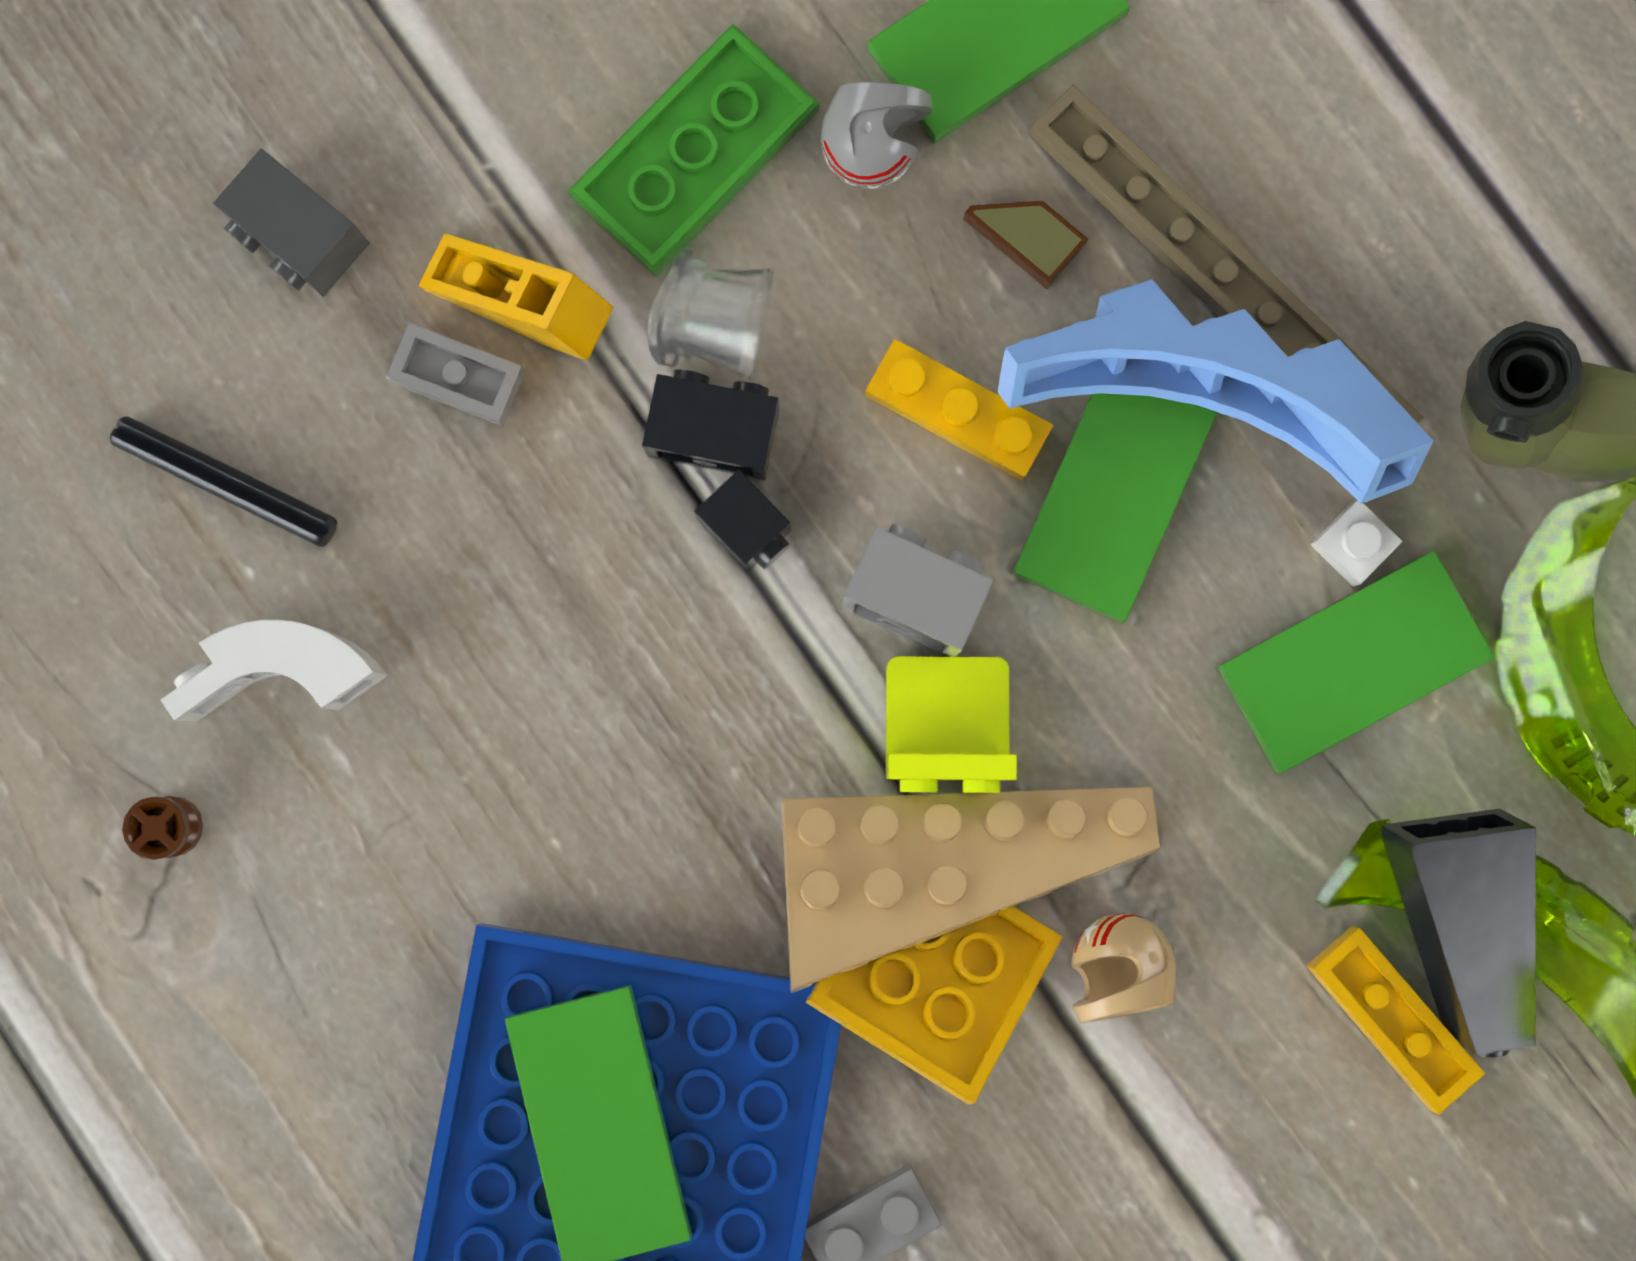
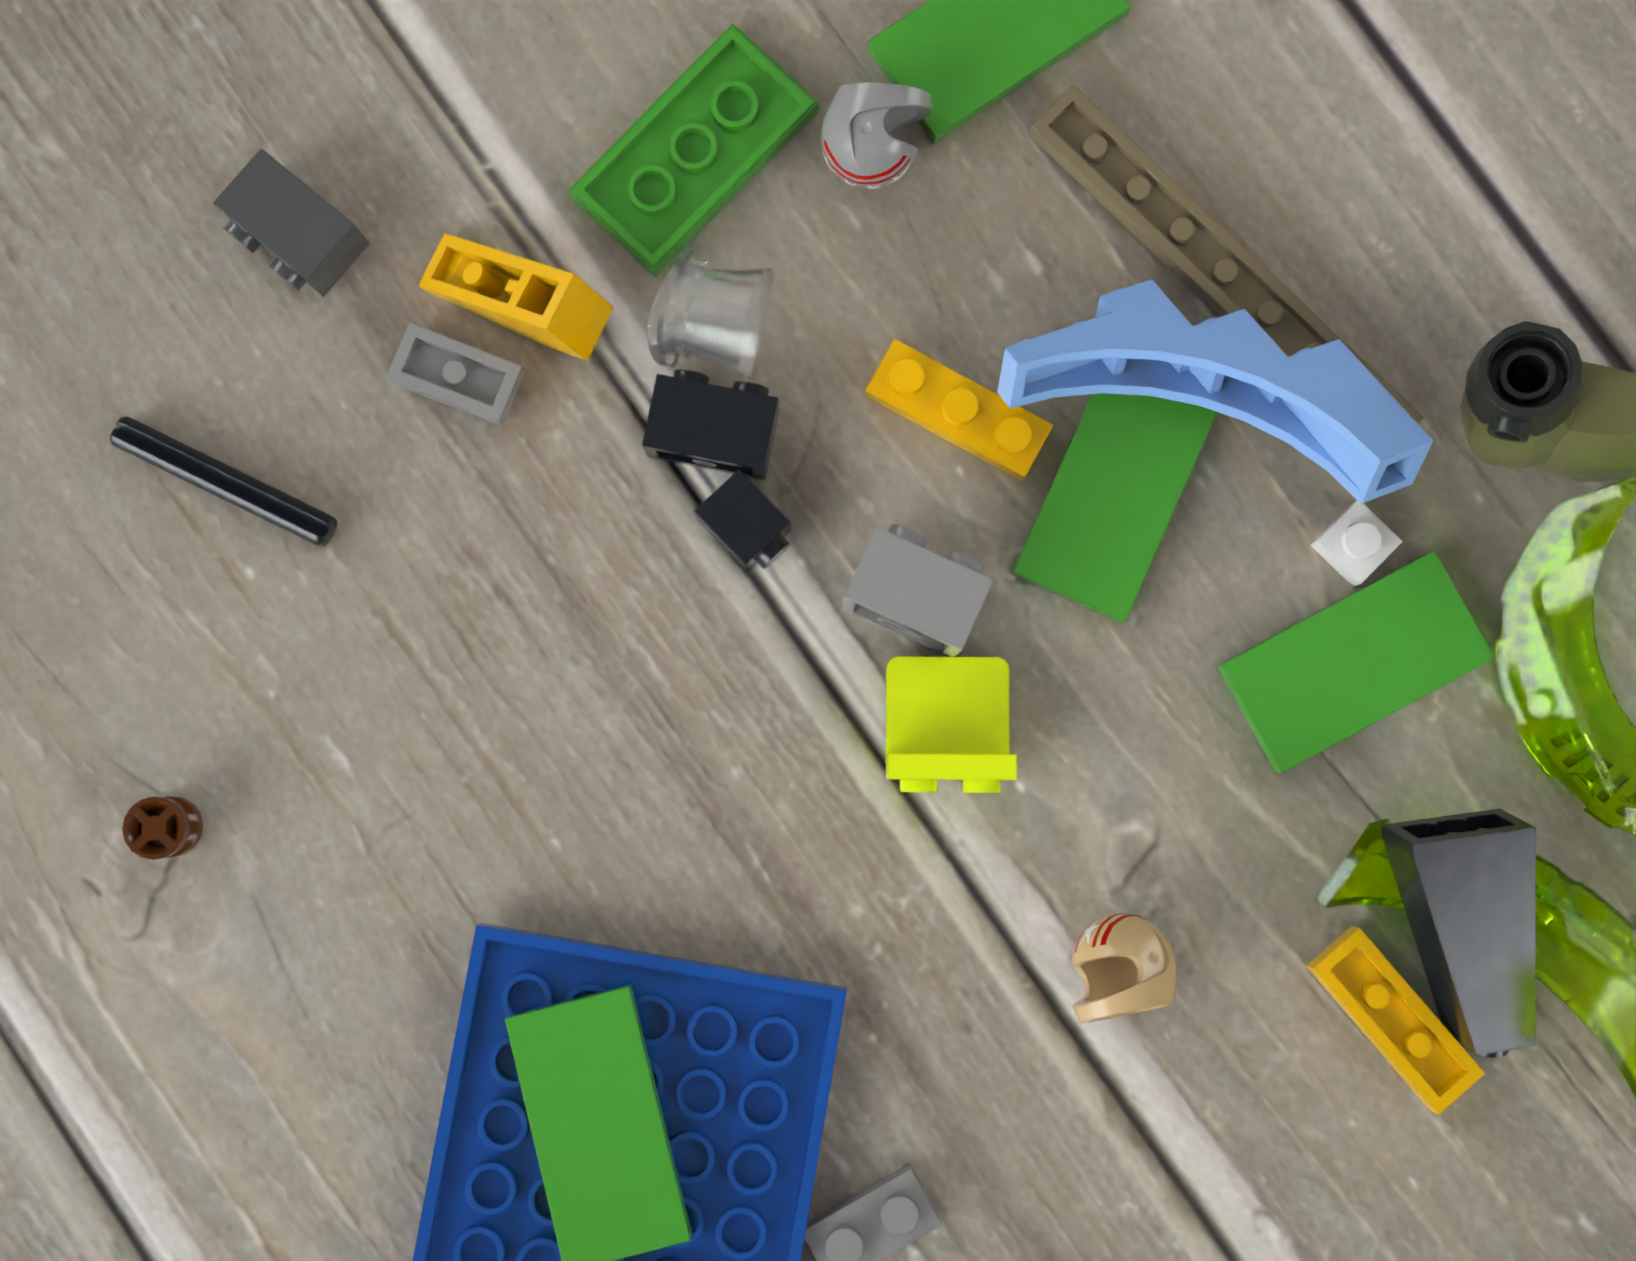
white arch [160,620,389,722] -> none
tan wing [782,787,1160,993] -> none
yellow plate [805,906,1063,1105] -> none
olive tile [963,201,1088,289] -> none

